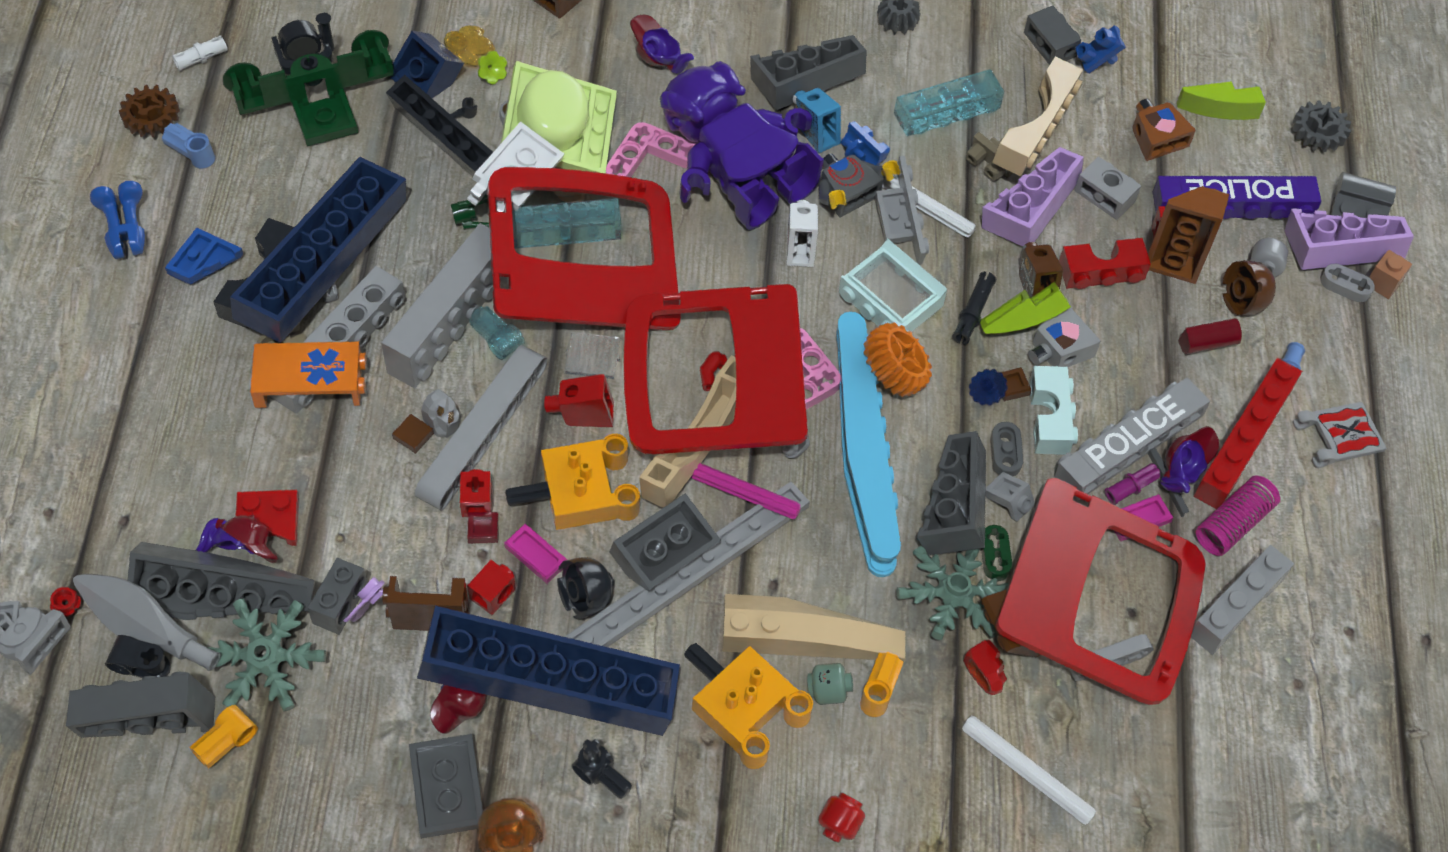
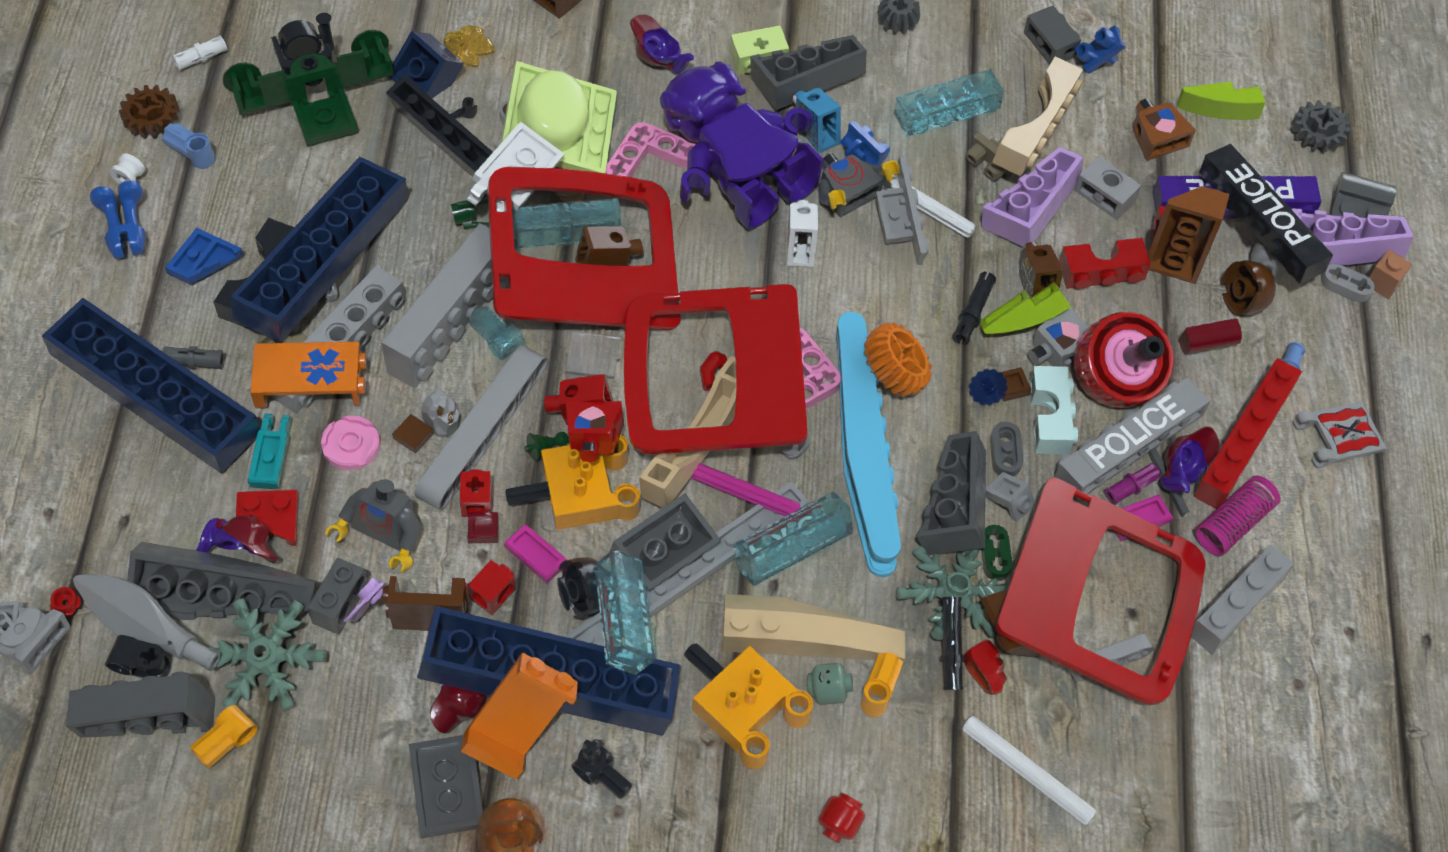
lime plant [478,51,507,85] -> none
light aqua window [839,238,947,332] -> none
none -> dark blue brick [42,298,260,473]
none -> white wheel [109,153,145,184]
none -> dark grey pin [162,346,224,369]
none -> teal hinge [248,413,291,489]
none -> bright pink tile [321,415,380,471]
none -> dark grey torso [325,479,420,572]
none -> orange panel [461,653,578,779]
none -> dark green piece [524,432,569,461]
none -> red torso [566,401,624,463]
none -> reddish brown torso [575,226,643,266]
none -> clear light blue brick [594,549,656,675]
none -> yellowish green brick [730,25,789,75]
none -> clear light blue brick [734,491,853,586]
none -> black pin [941,596,965,690]
none -> red wheel [1074,311,1174,409]
none -> black brick [1199,144,1333,284]

